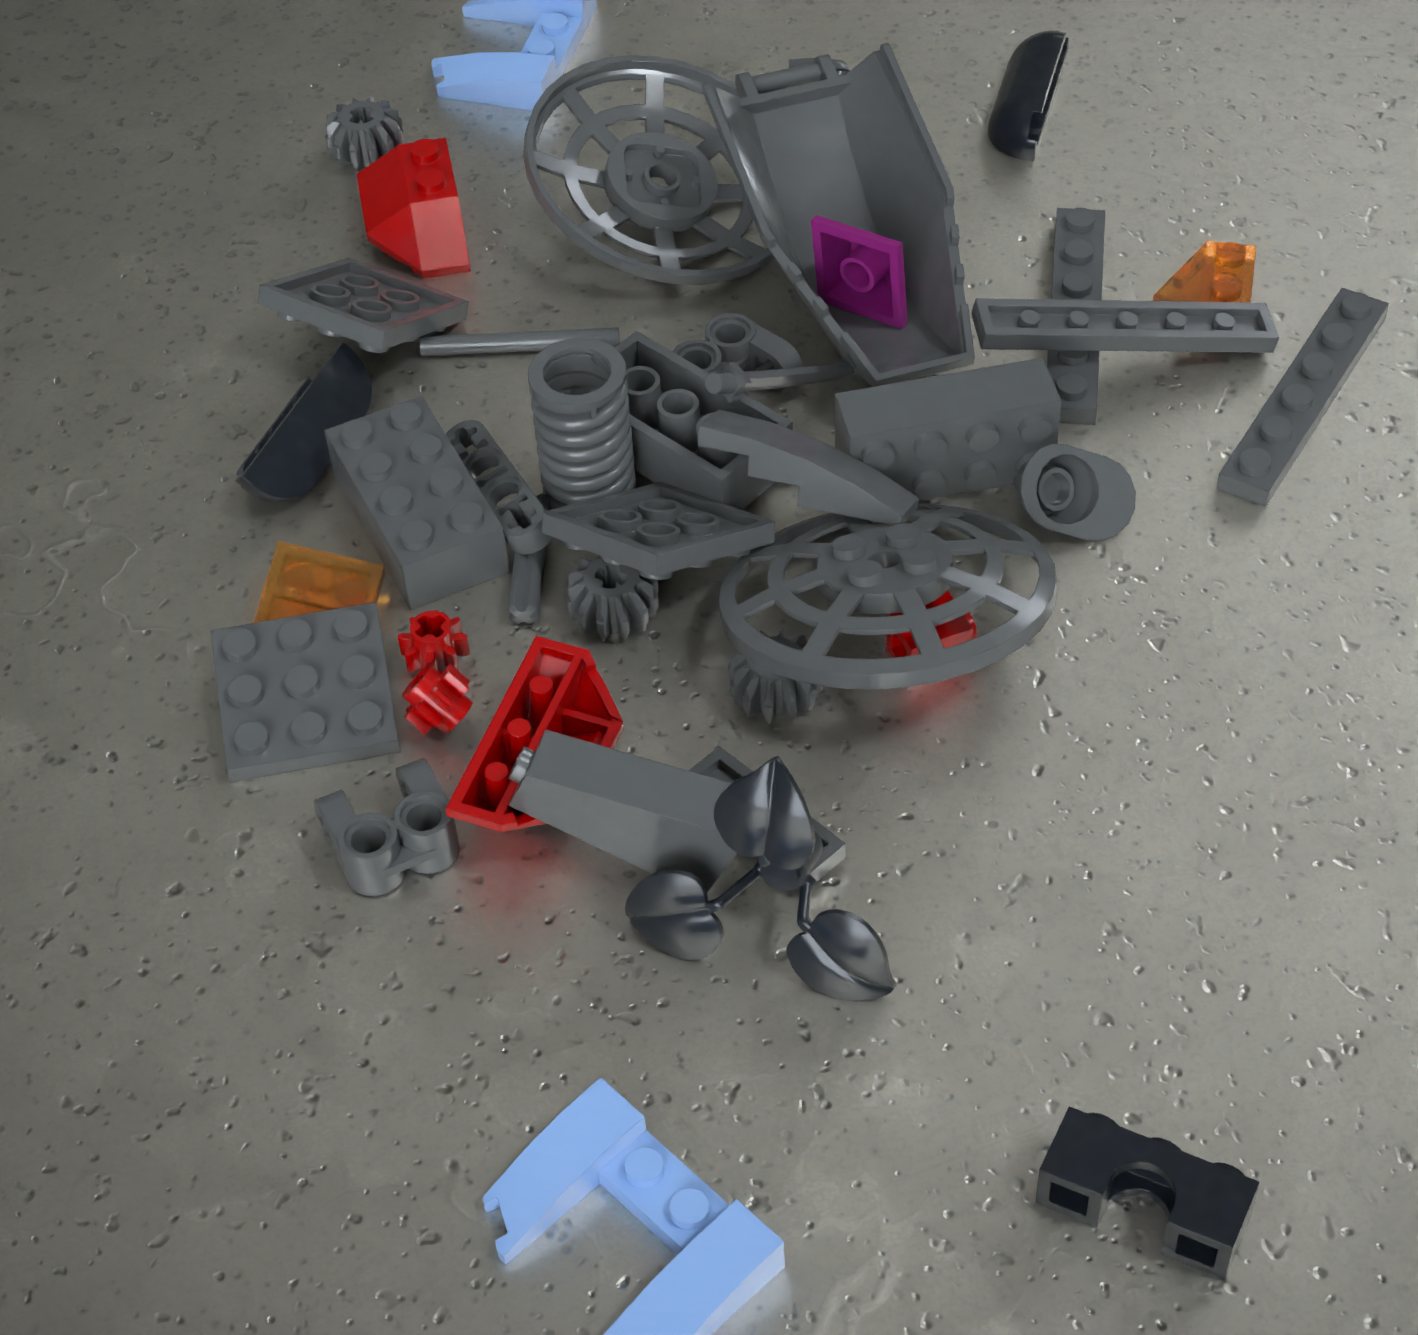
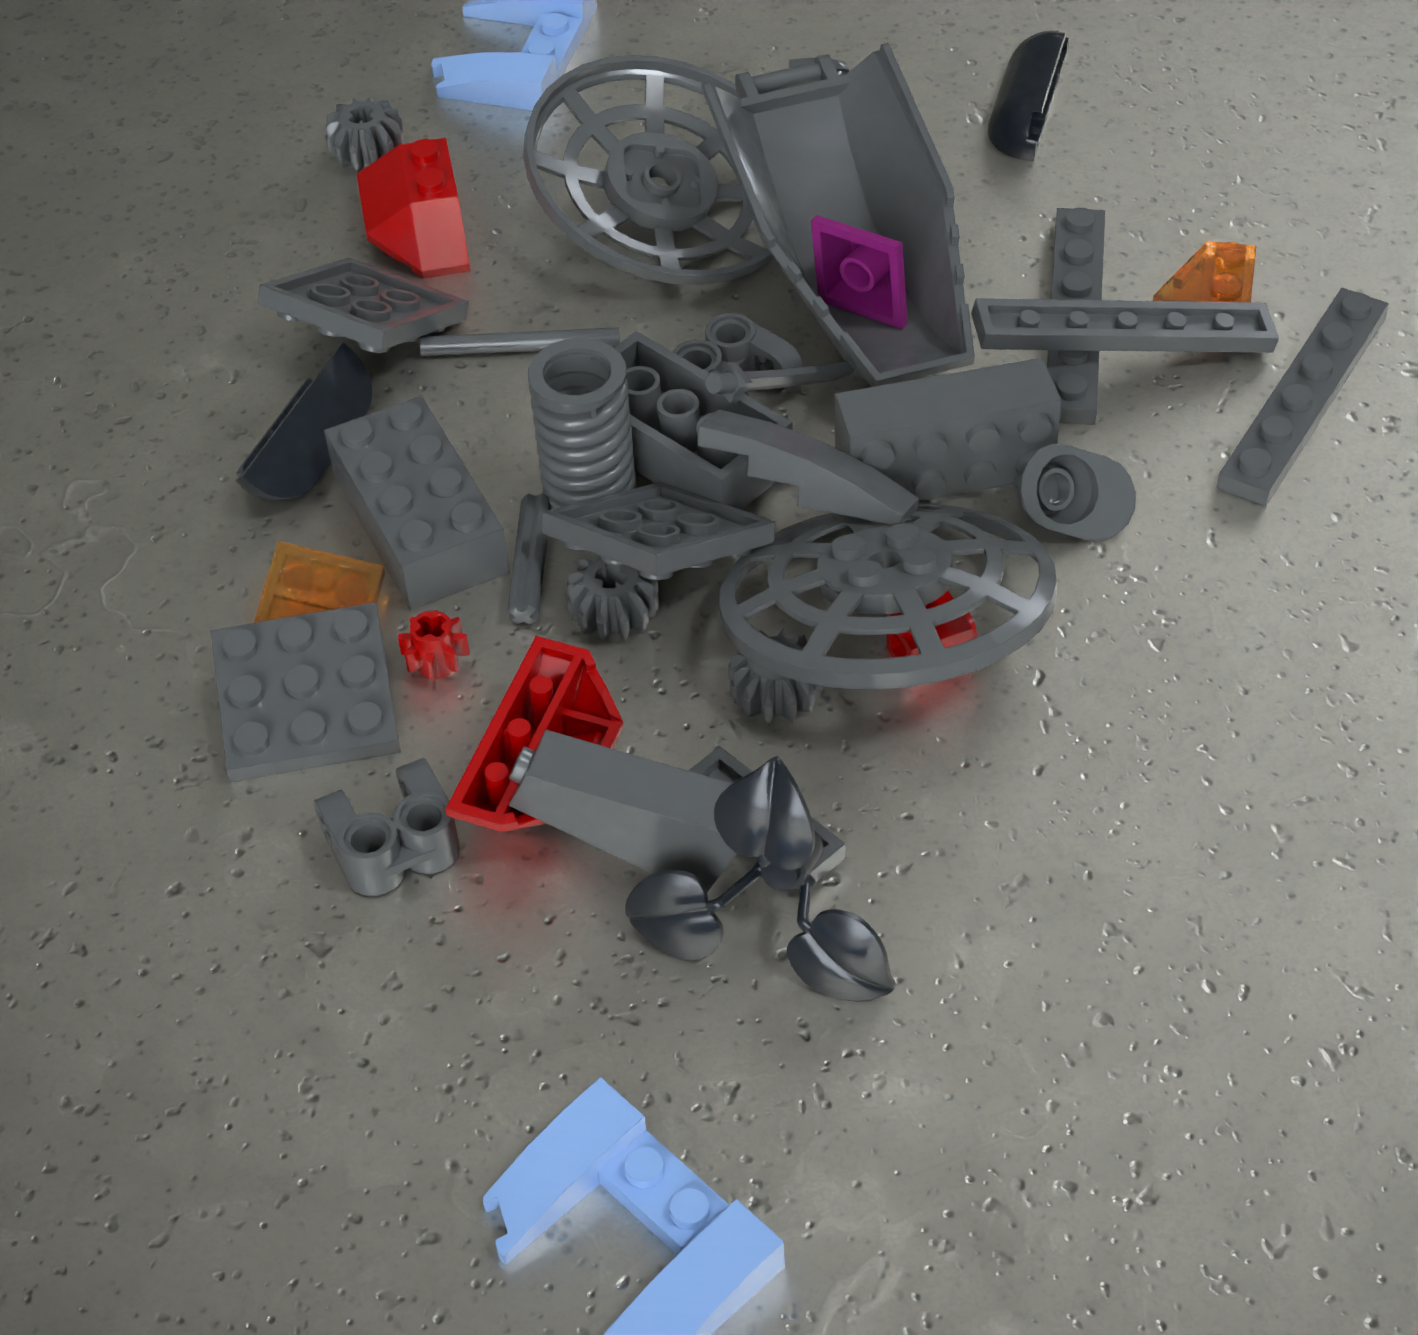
red gear [402,664,473,735] -> none
dark grey beam [446,420,553,555] -> none
black arch [1035,1106,1260,1281] -> none

